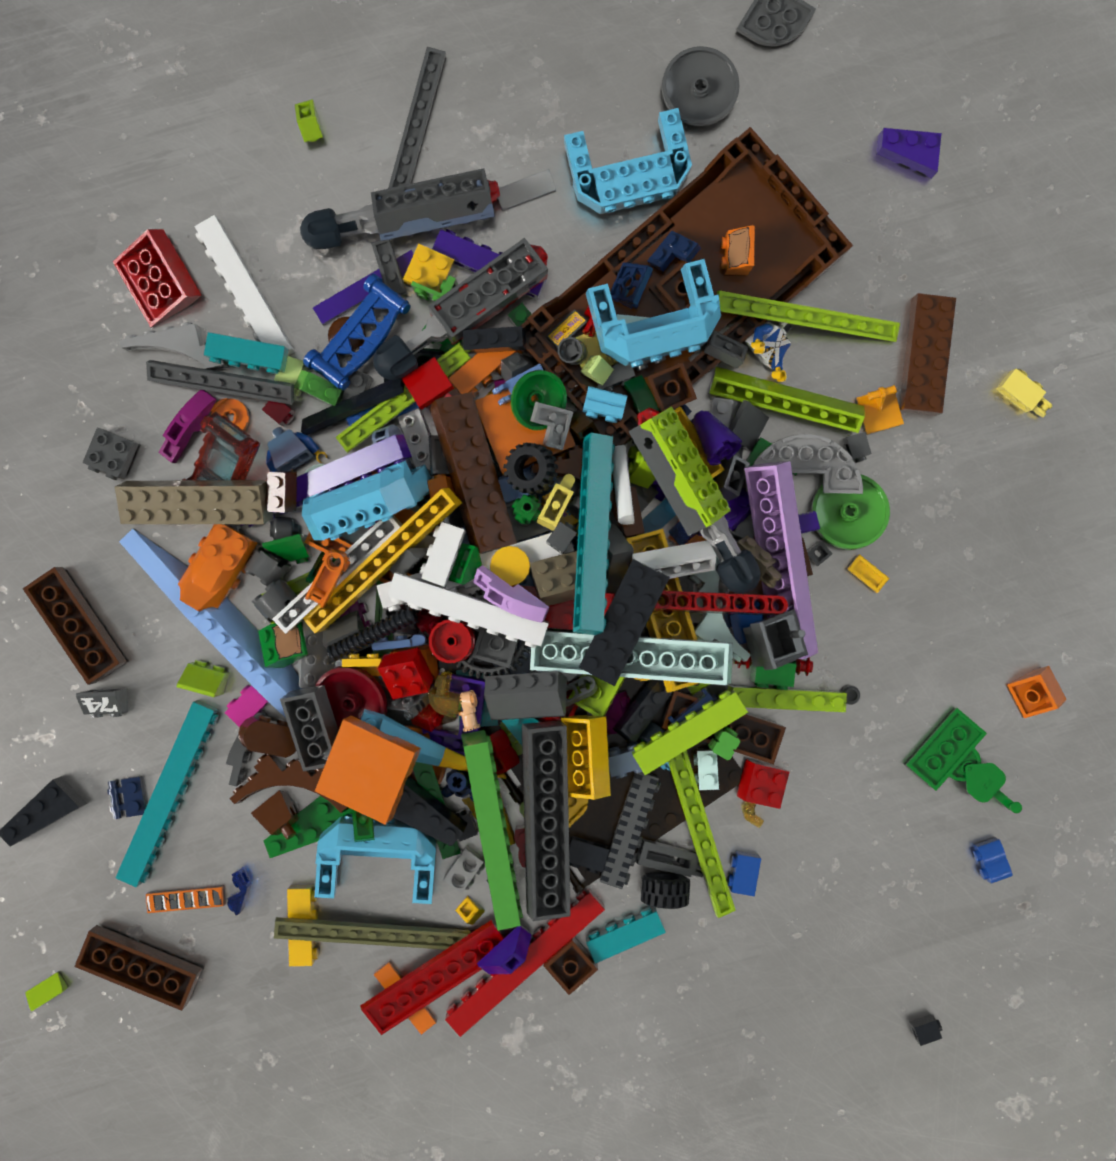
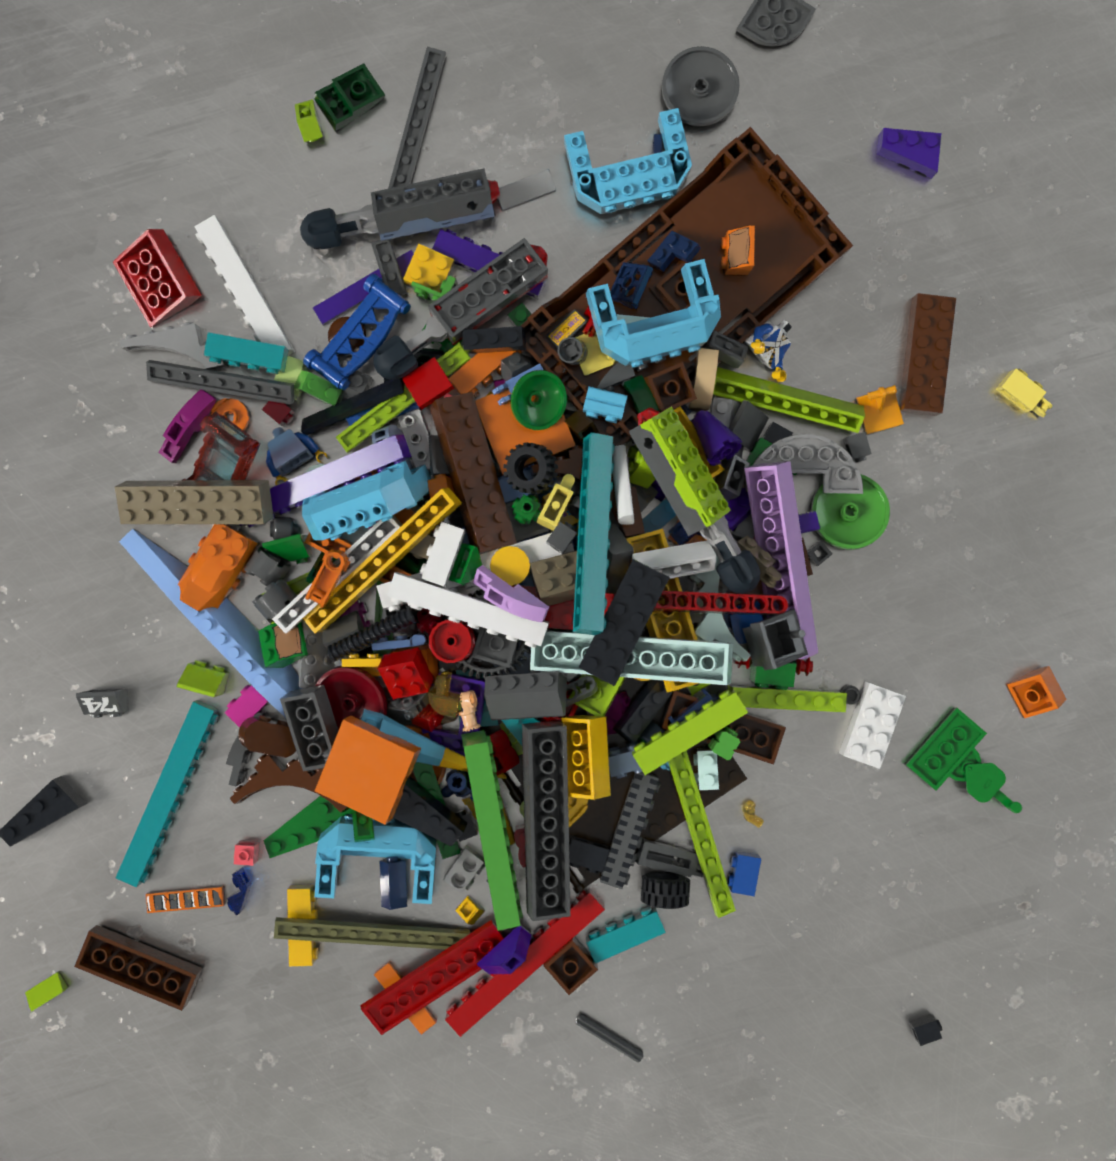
reddish brown brick [22,567,127,685] -> none
dark grey brick [82,427,139,480] -> none
dark blue plate [107,776,147,819] -> none
reddish brown torso [251,790,299,840] -> none
brick [266,471,297,513] -> none
dark grey slope [390,548,428,575] -> none
light grey plate [530,402,573,450] -> none
yellowish green slope [580,355,614,386] -> none
lime plate [717,291,900,342] -> none
red brick [737,759,790,809] -> none
yellow plate [847,554,889,593] -> none
blue brick [973,837,1013,884] -> none
none -> coral brick [234,841,259,866]
none -> dark green slope [314,63,385,131]
none -> dark blue brick [379,857,407,910]
none -> dark grey axle [576,1014,643,1063]
none -> dark blue tile [652,134,662,154]
none -> tan arch [688,348,719,412]
none -> black brick [762,422,793,444]
none -> white brick [839,682,906,769]

